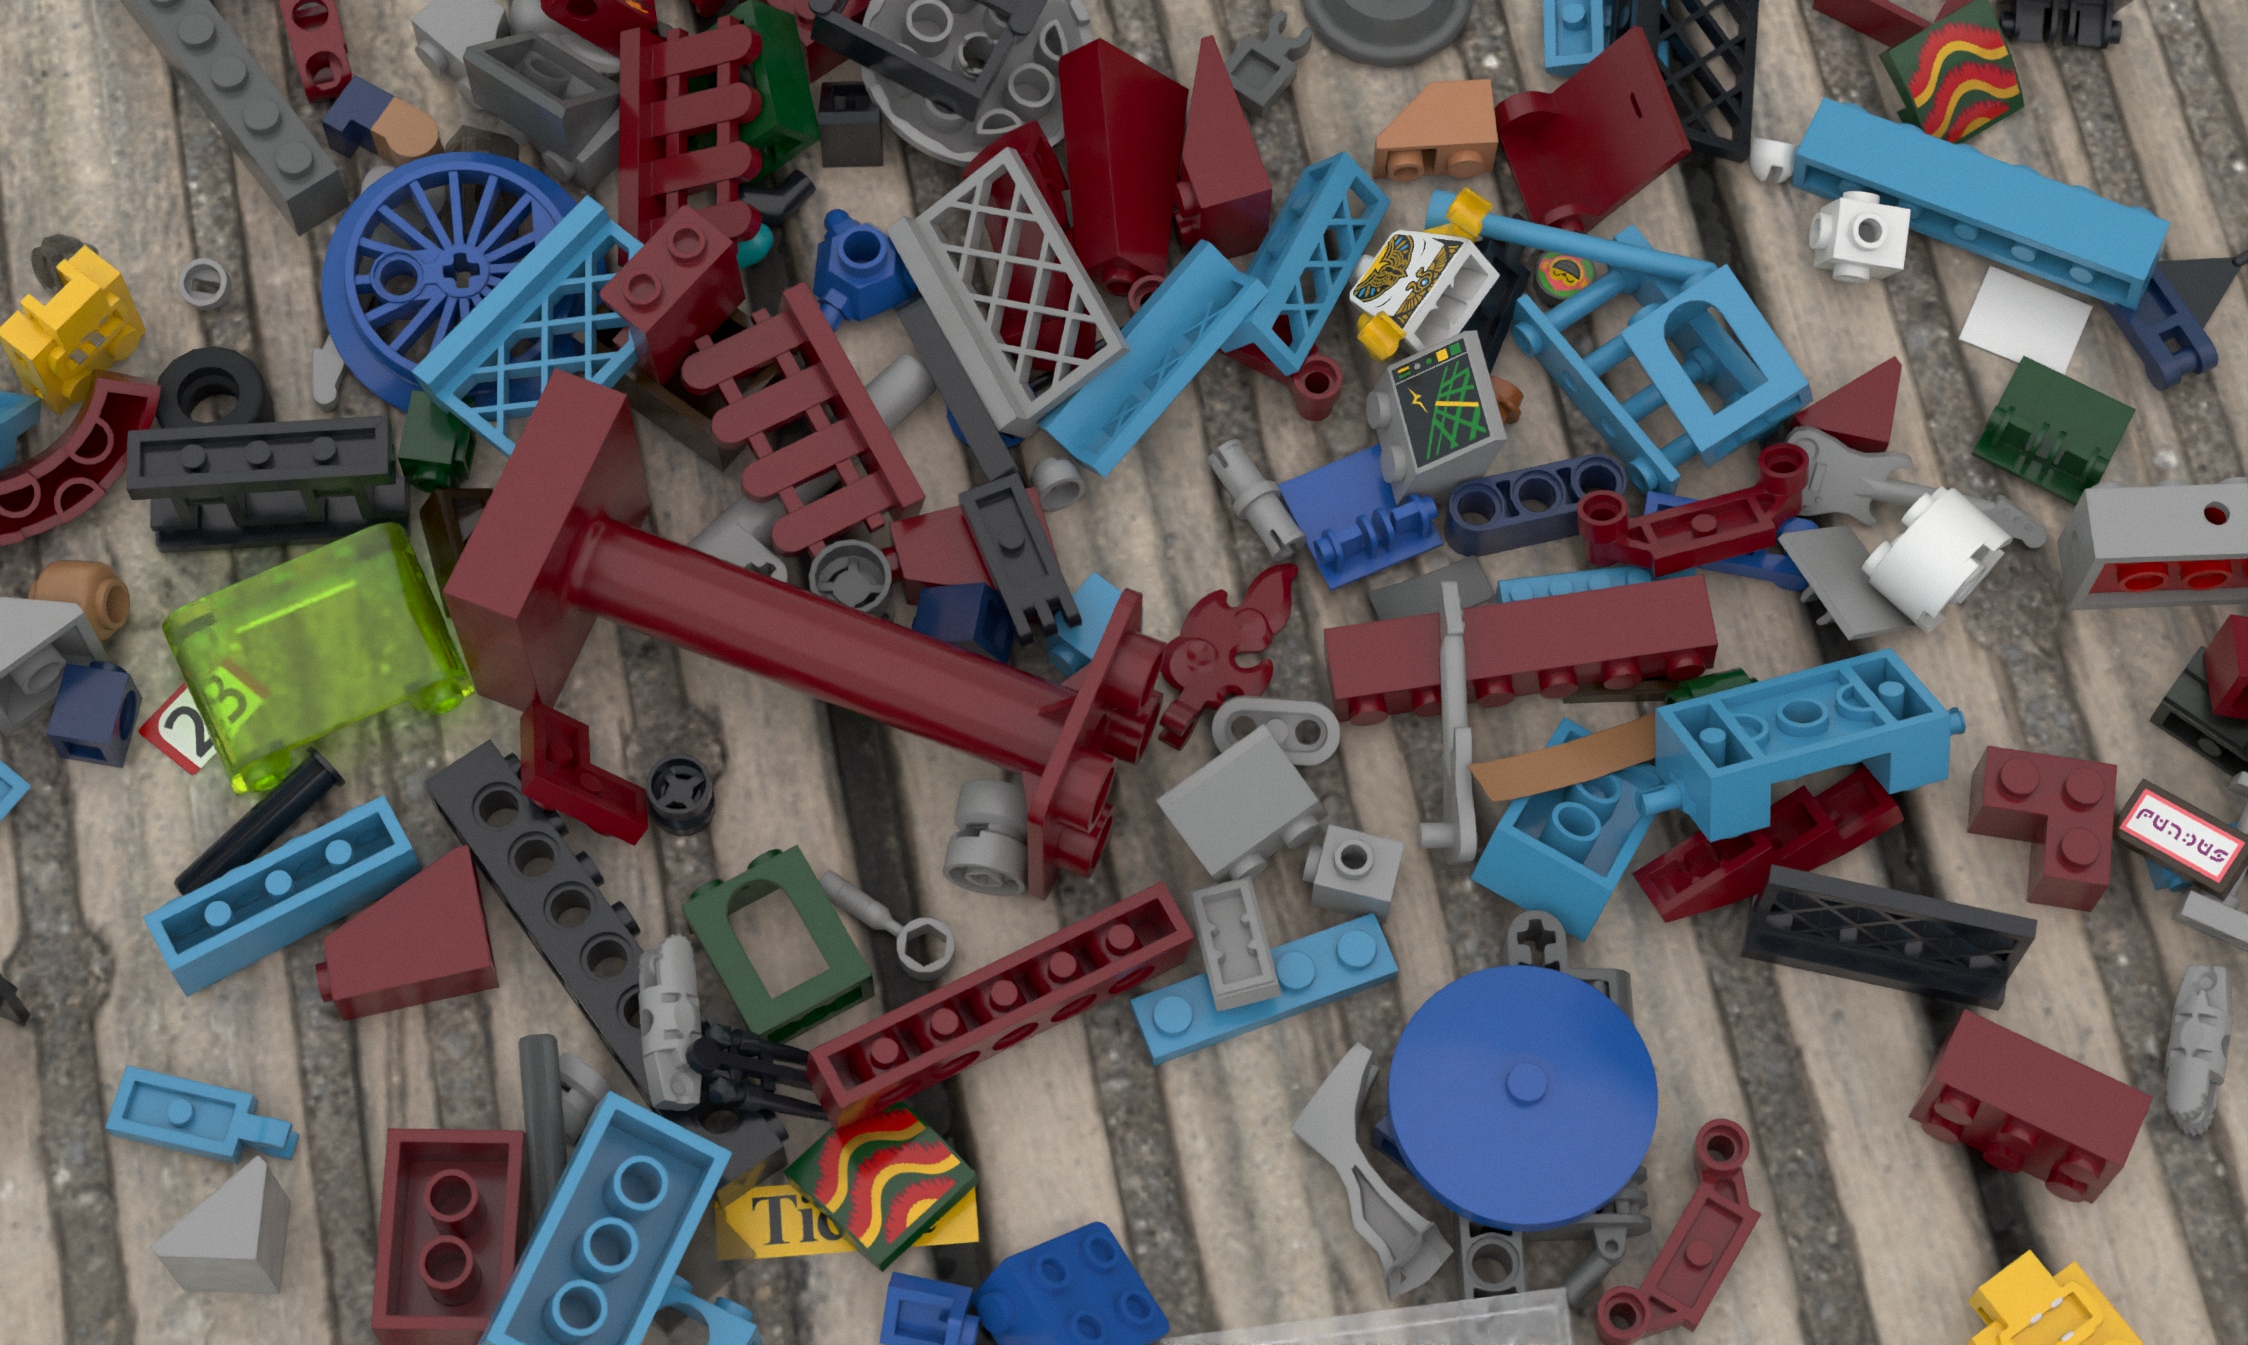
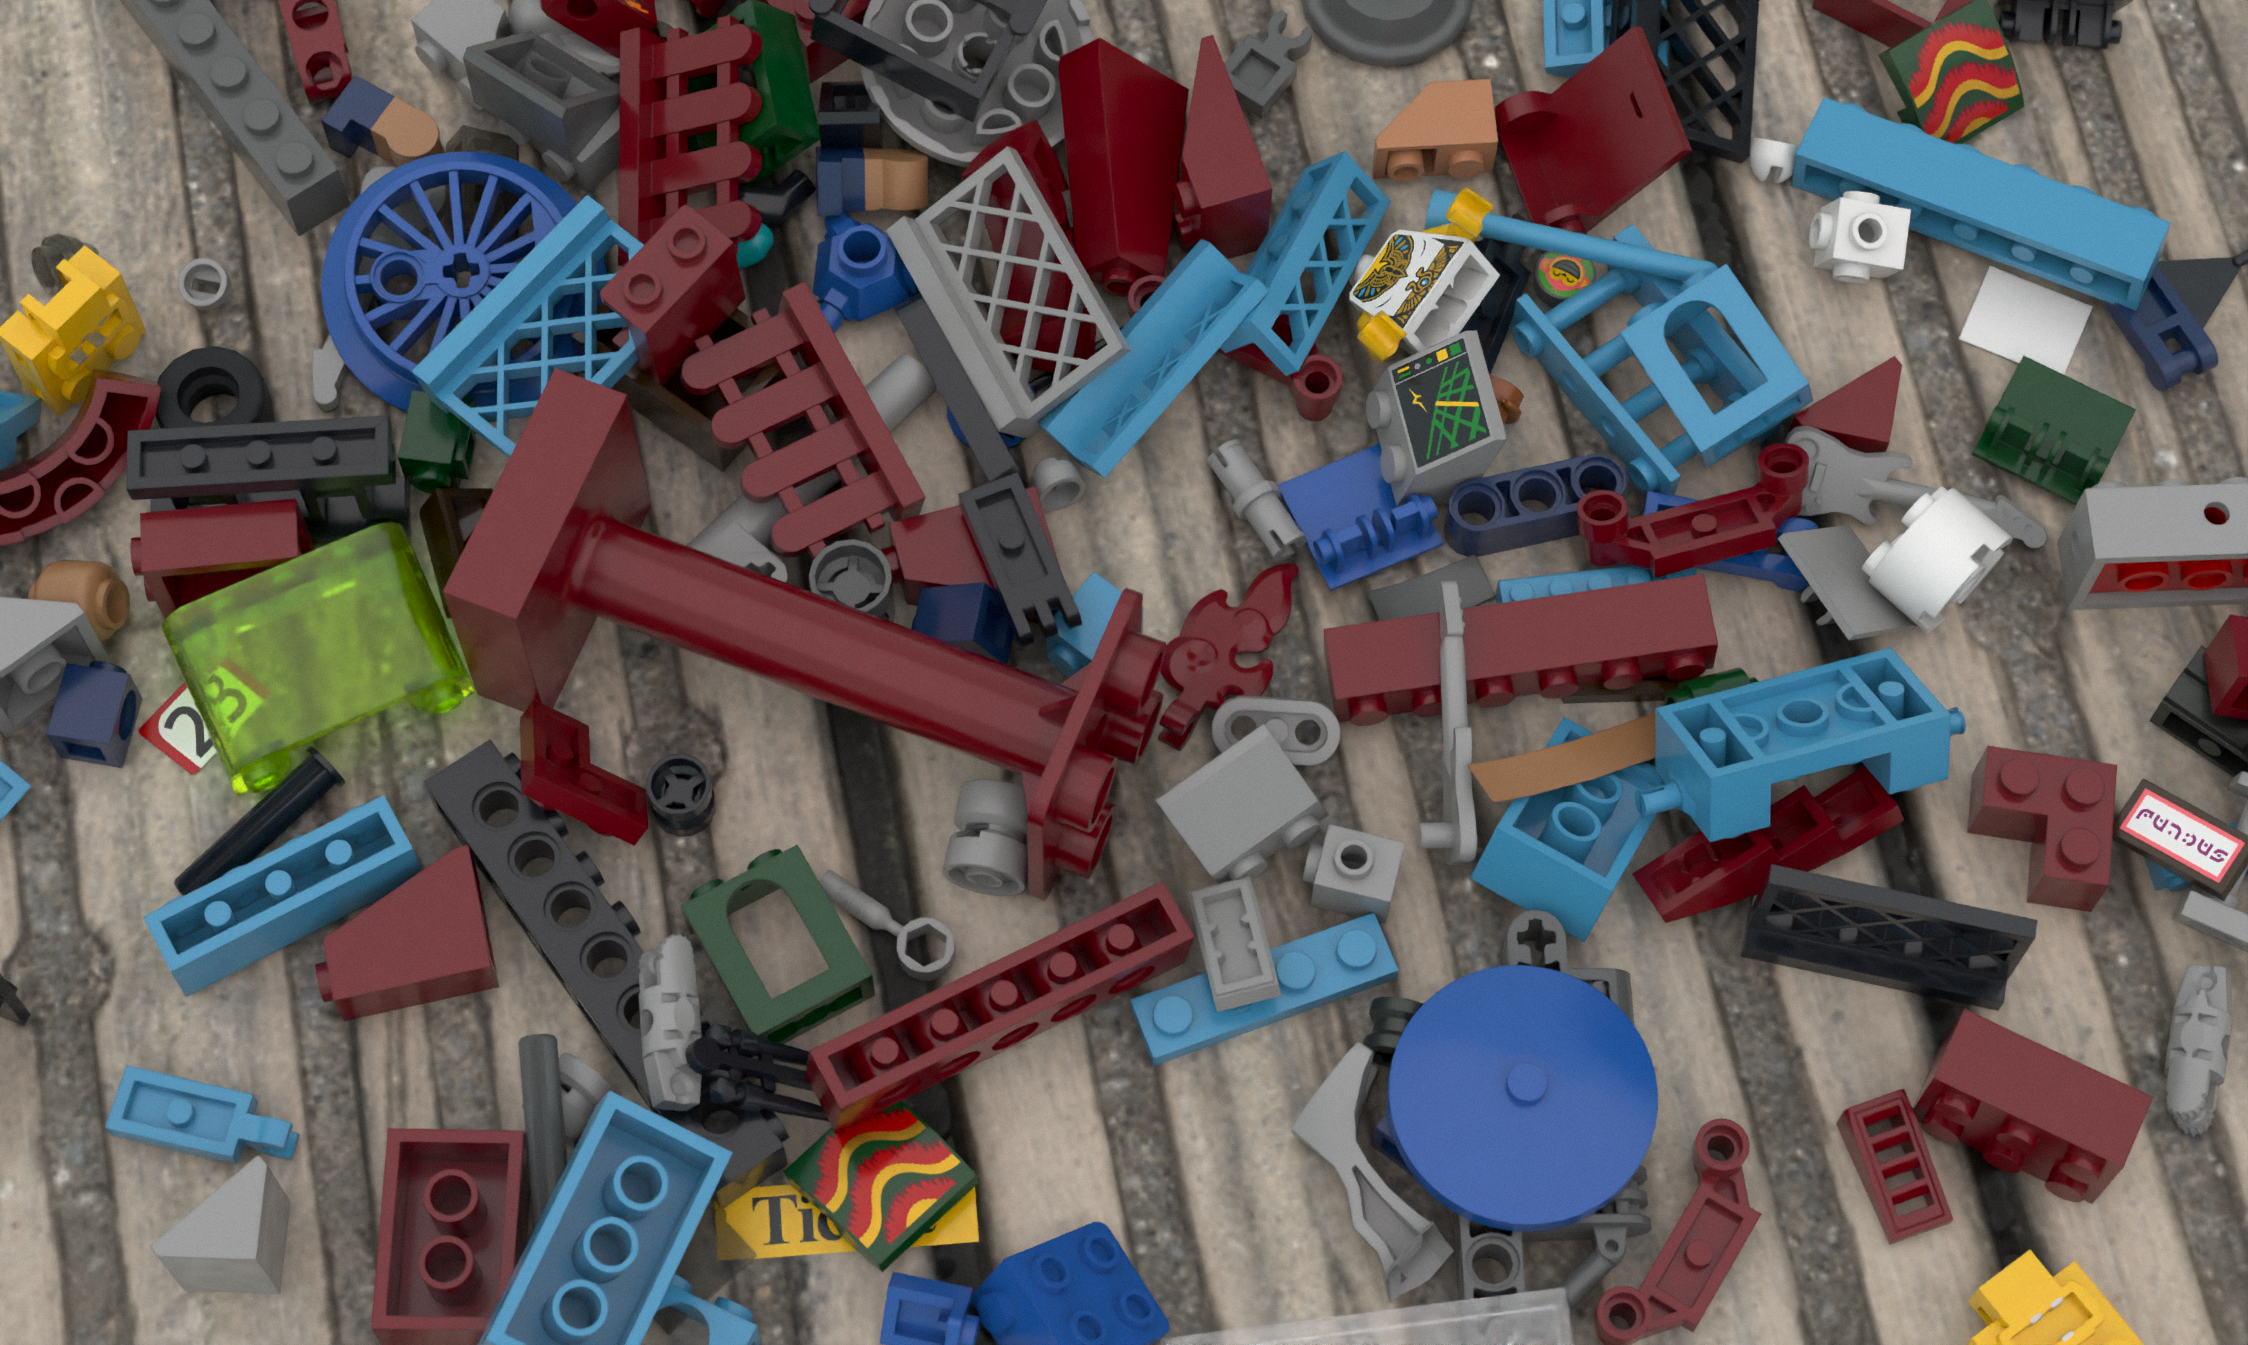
none -> dark red window [130,498,319,623]
none -> leg [816,147,929,216]
none -> pearl dark grey wheel [1363,996,1423,1067]
none -> dark red slope [1836,1089,1953,1245]

